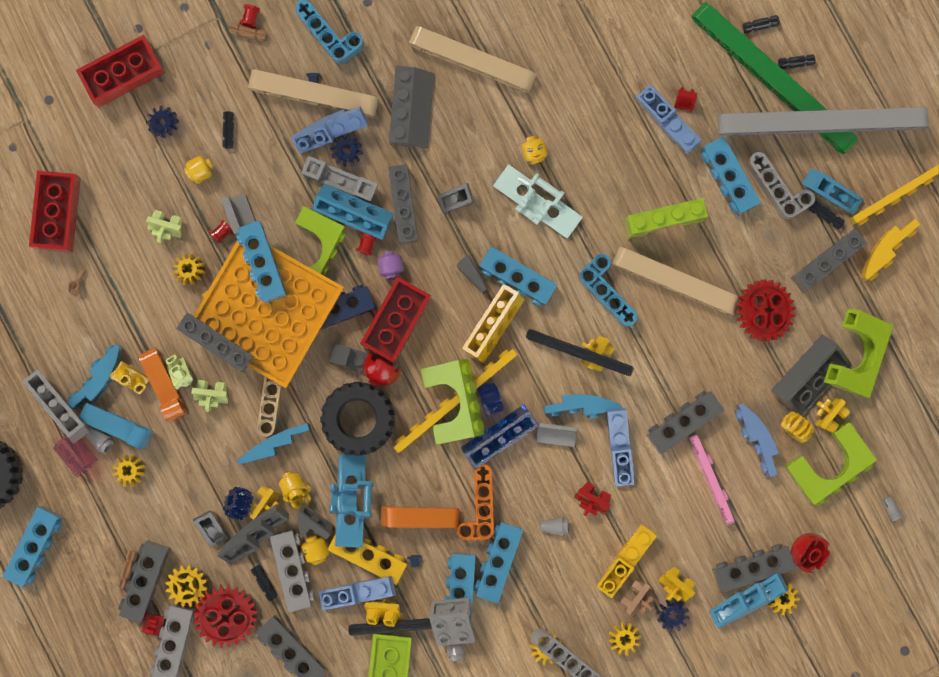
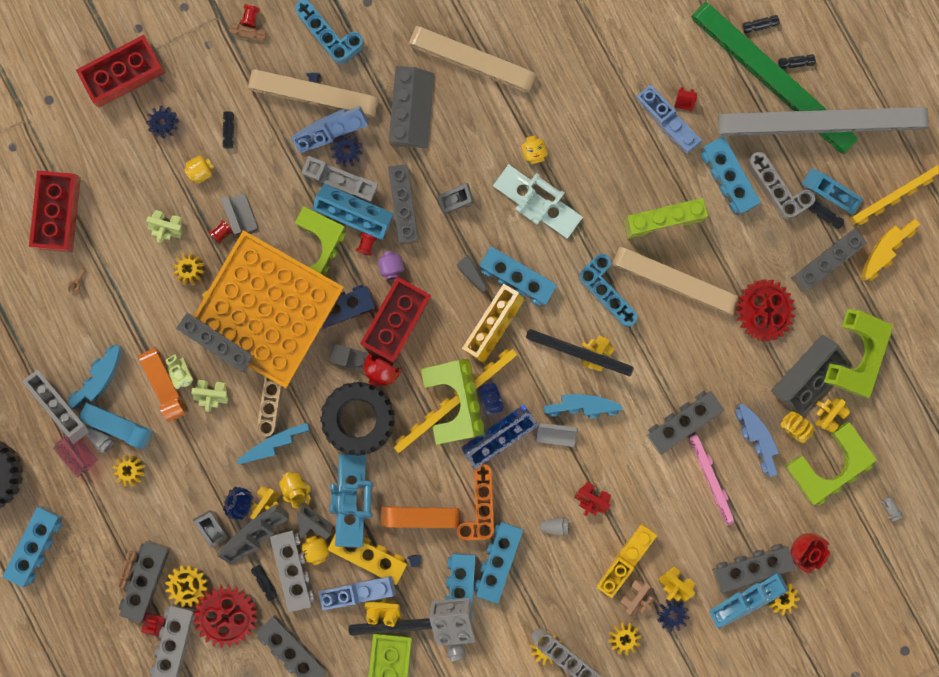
yellow hips [110,361,149,394] -> none
dark azure brick [236,221,287,304] -> none
medium blue slope [607,407,635,487] -> none

